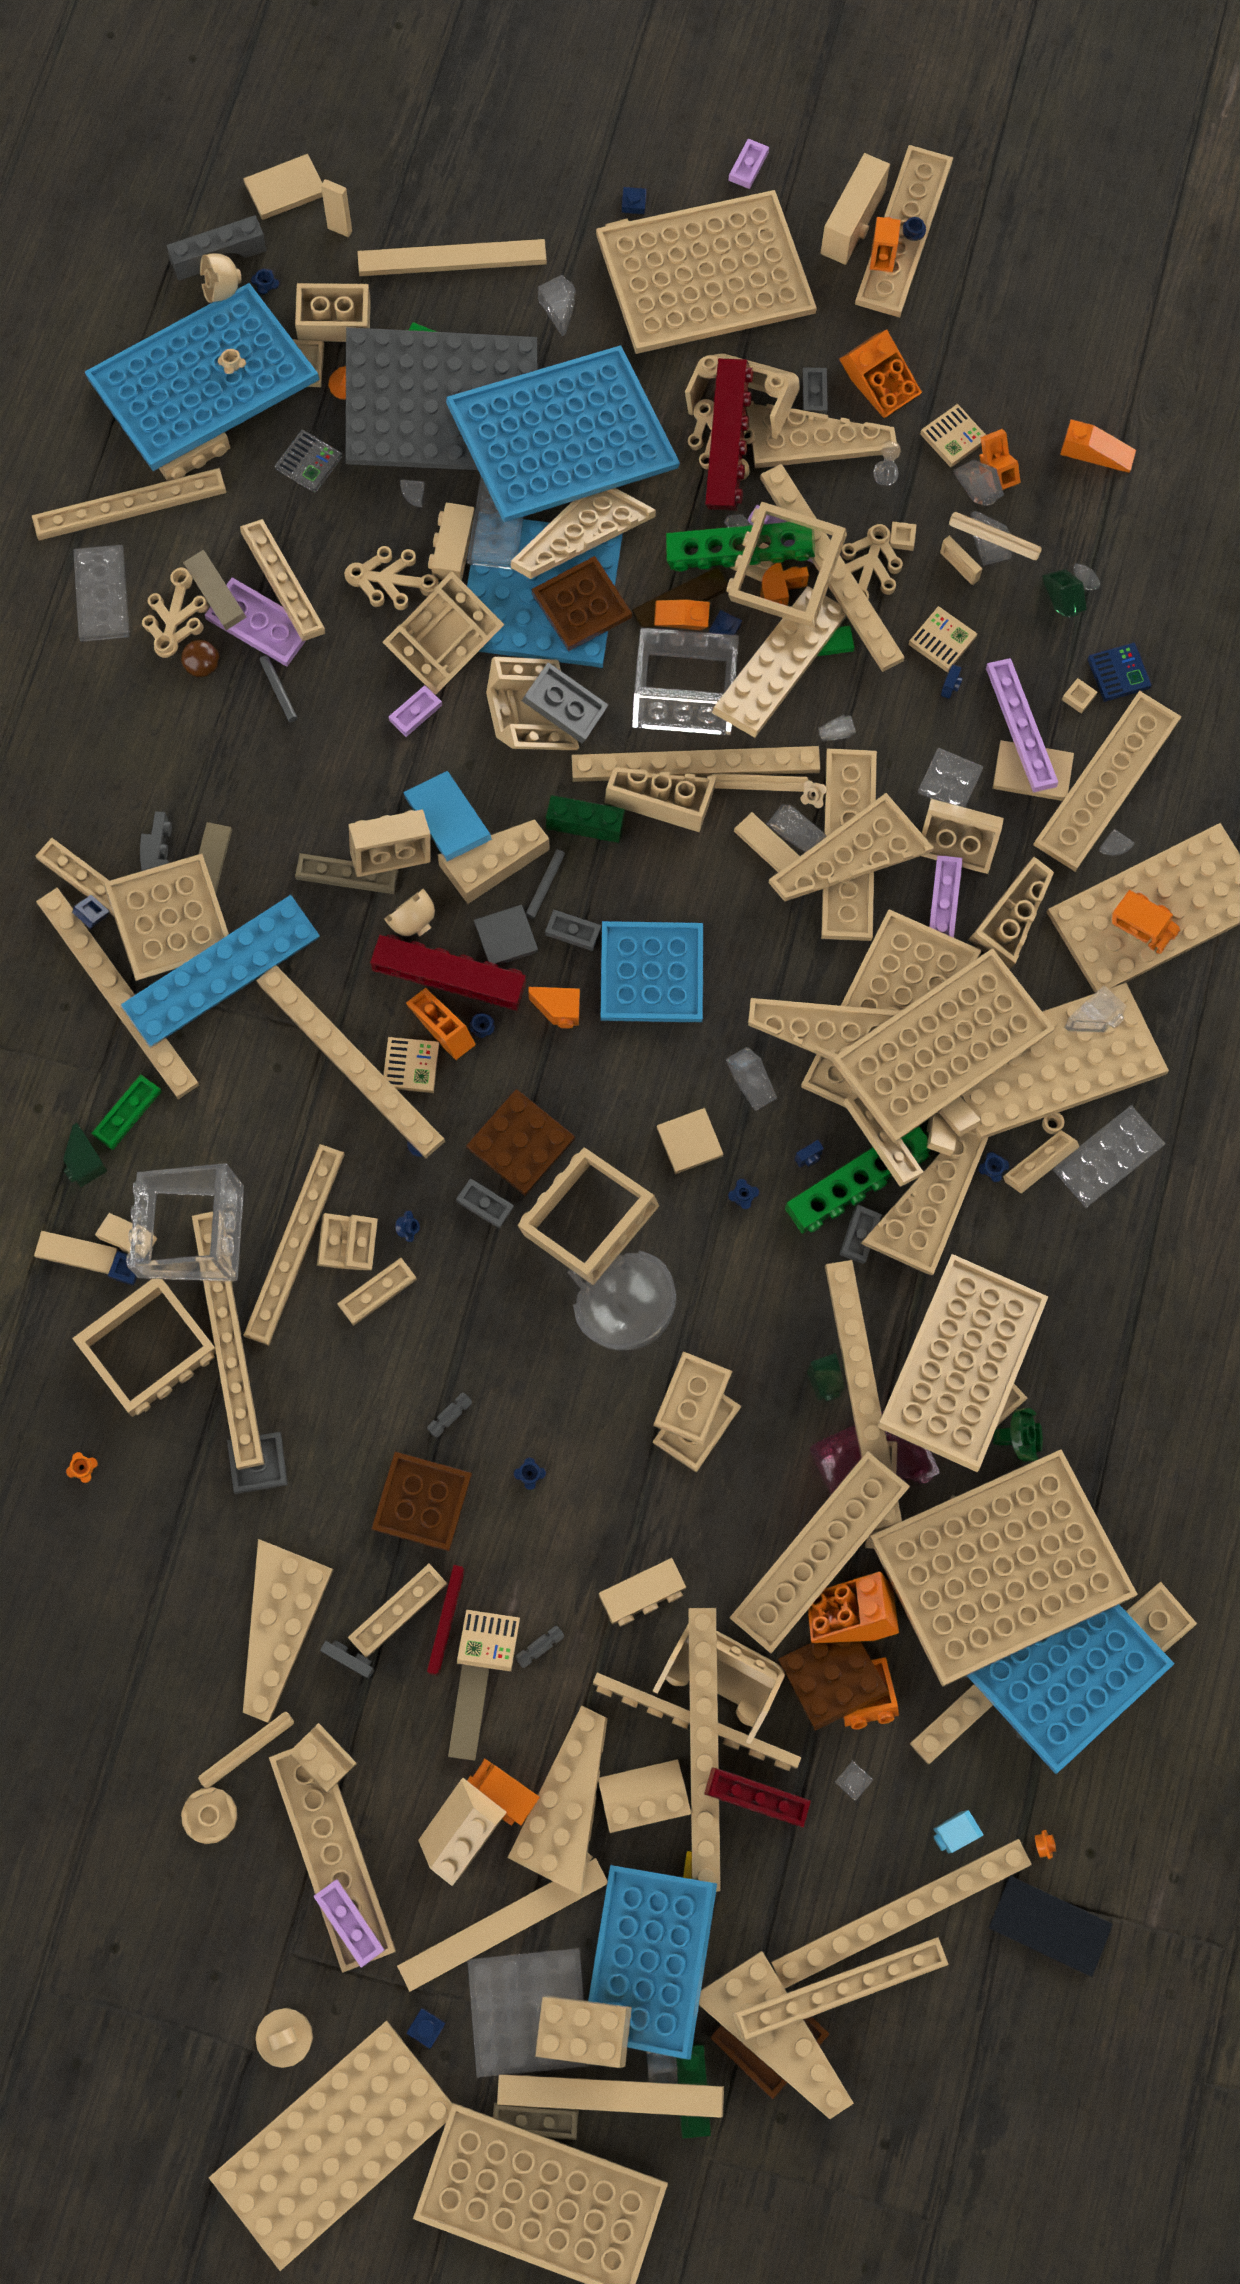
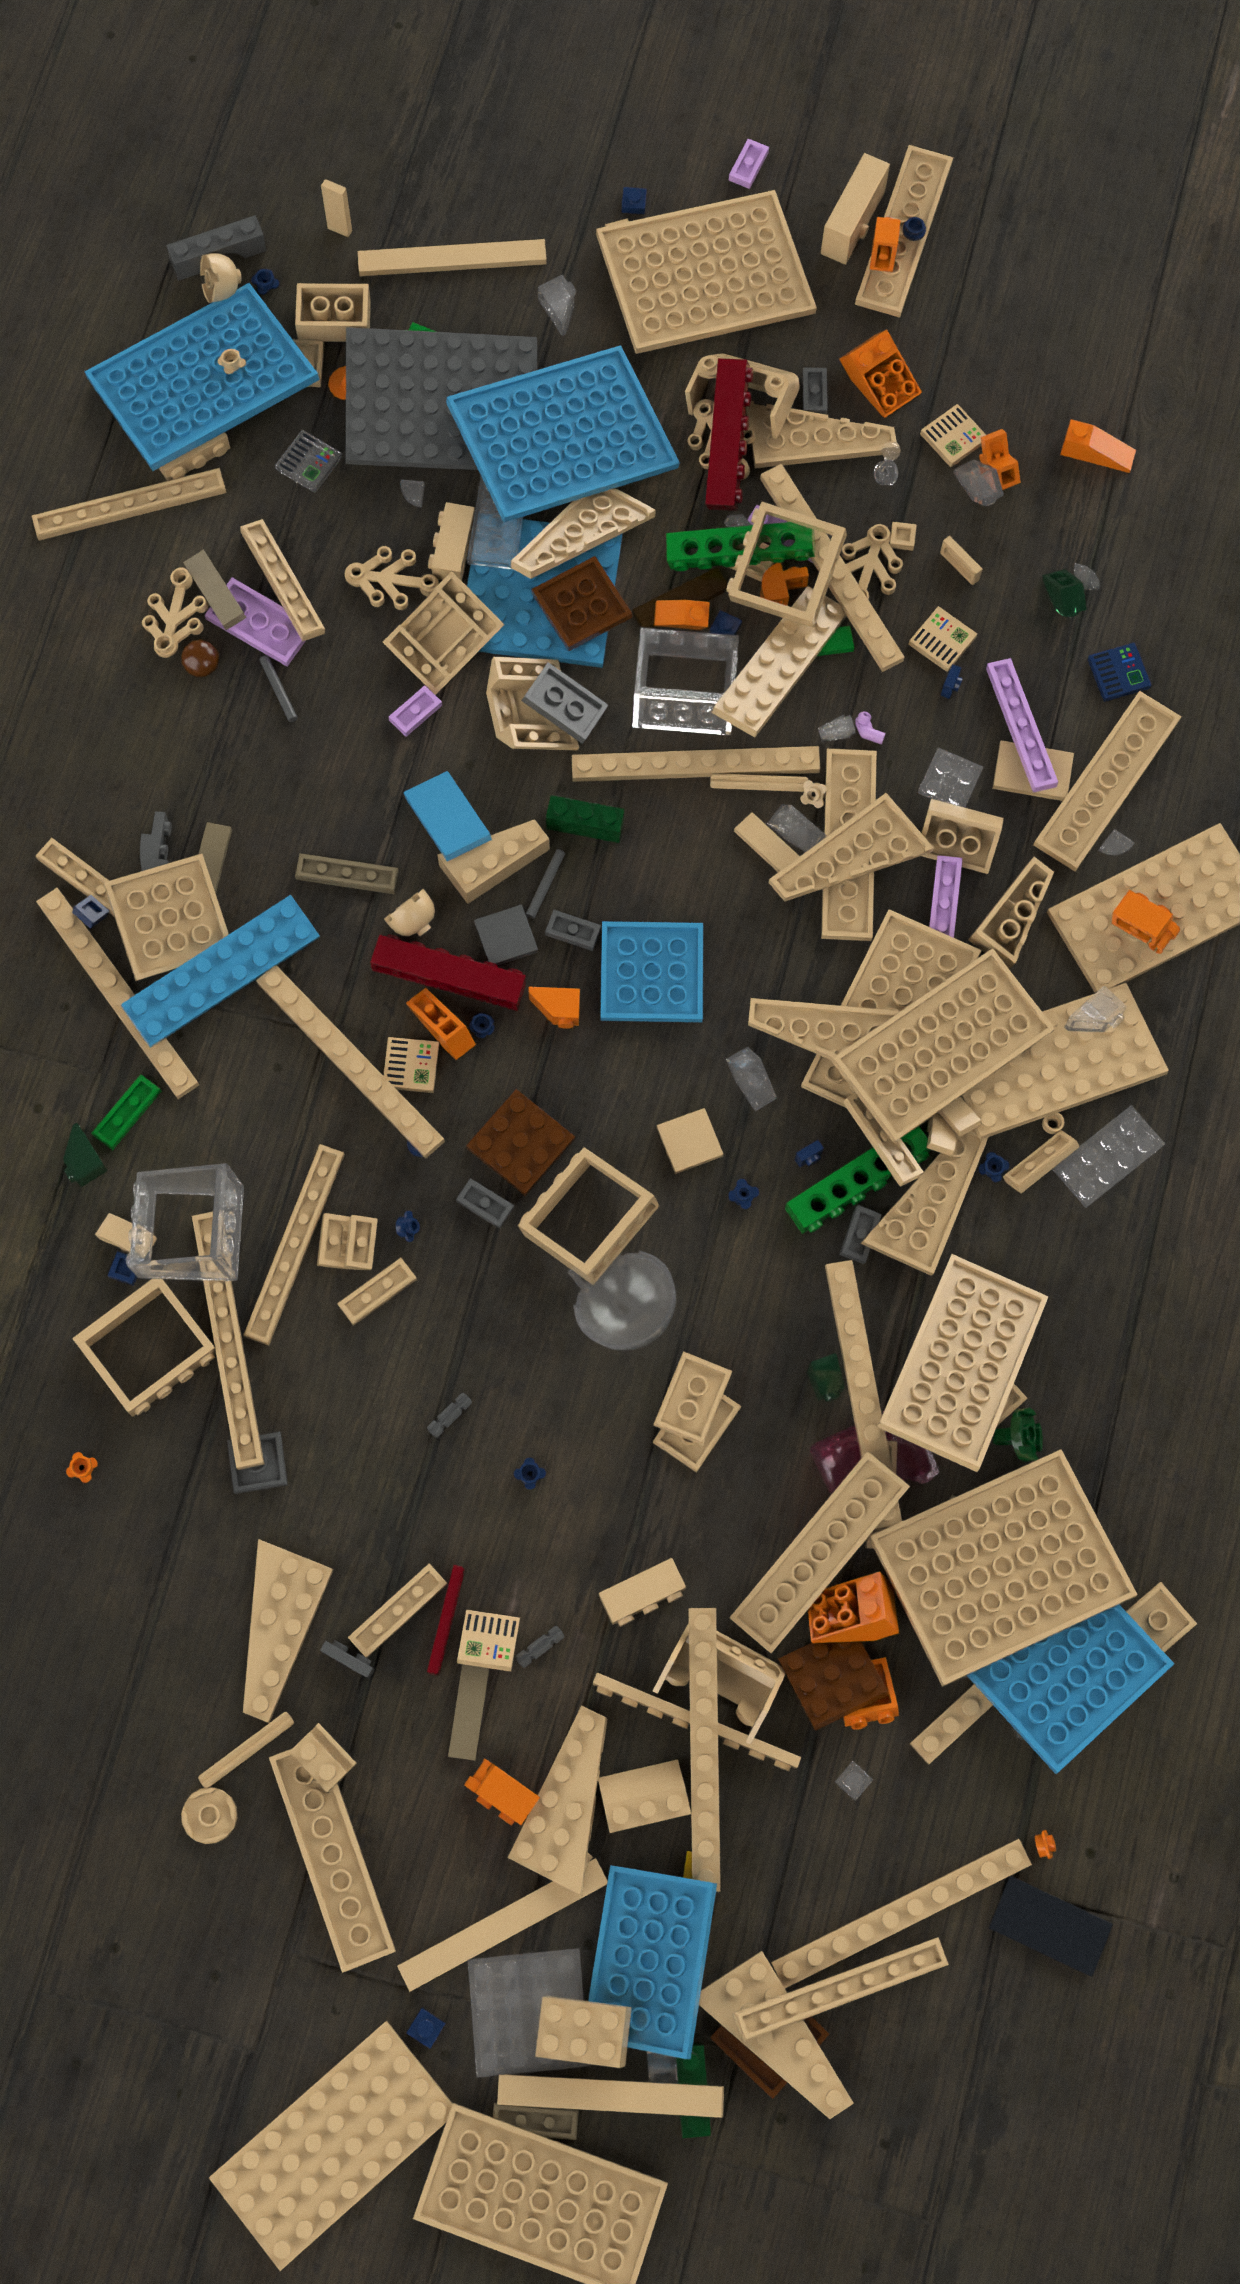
tan tile [34,1231,118,1274] -> none
clear plate [73,545,129,642] -> none
tan tile [243,154,323,220] -> none
tan tile [256,2008,313,2068] -> none
lavender plate [313,1879,385,1968] -> none
tan brick [349,809,430,877] -> none
reddish brown plate [372,1452,472,1552] -> none
tan slope [418,1778,507,1886] -> none
tan wedge [605,768,717,832] -> none
dark red tile [704,1767,811,1828] -> none
medium azure slope [933,1810,984,1853] -> none
tan axle [949,512,1042,560] -> none
clear slope [970,511,1014,566] -> none
tan plate [1062,678,1097,714] -> none
none -> lavender arm [855,712,886,745]

